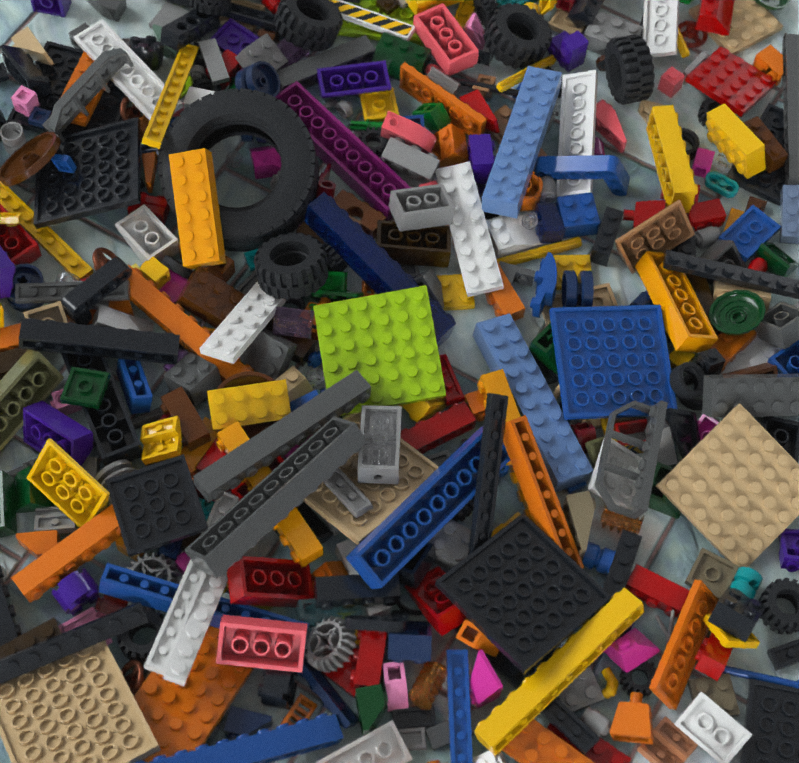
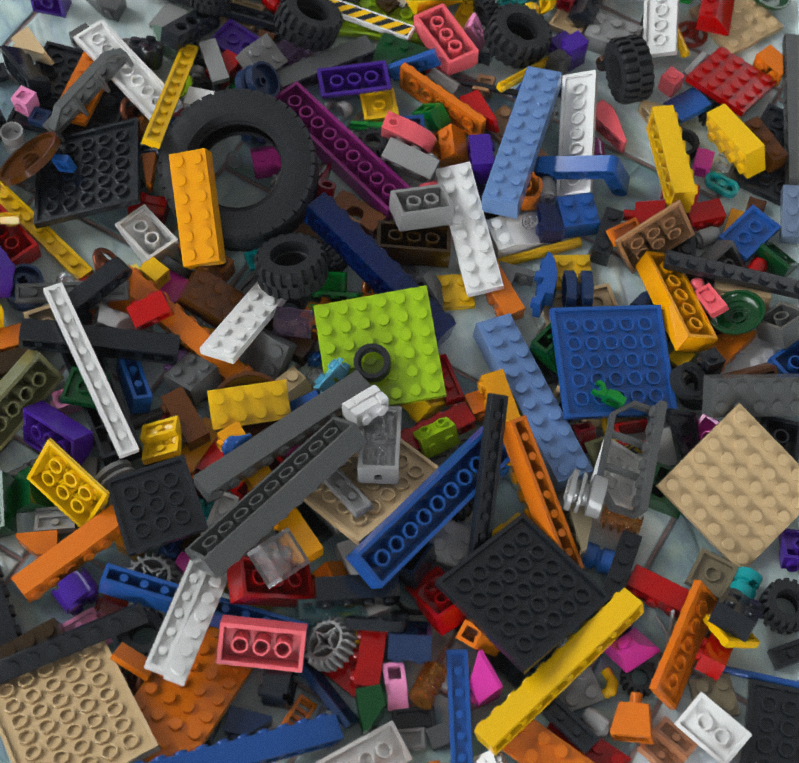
none -> white plate [43,282,139,459]
none -> orange tile [110,642,153,681]
none -> red brick [126,290,175,331]
none -> blue animal [222,433,252,455]
none -> clear brick [247,527,310,589]
none -> medium azure hinge [314,357,351,393]
none -> white brick [342,384,389,427]
none -> black tyre [353,343,392,383]
none -> blue plate [387,48,442,81]
none -> lime bracket [413,417,460,459]
none -> clear smoke brick [544,48,572,76]
none -> light grey wheel [563,469,609,519]
none -> green plate [591,380,627,409]
none -> orange tile [606,217,640,247]
none -> blue slope [663,87,712,124]
none -> coral plate [690,277,729,319]

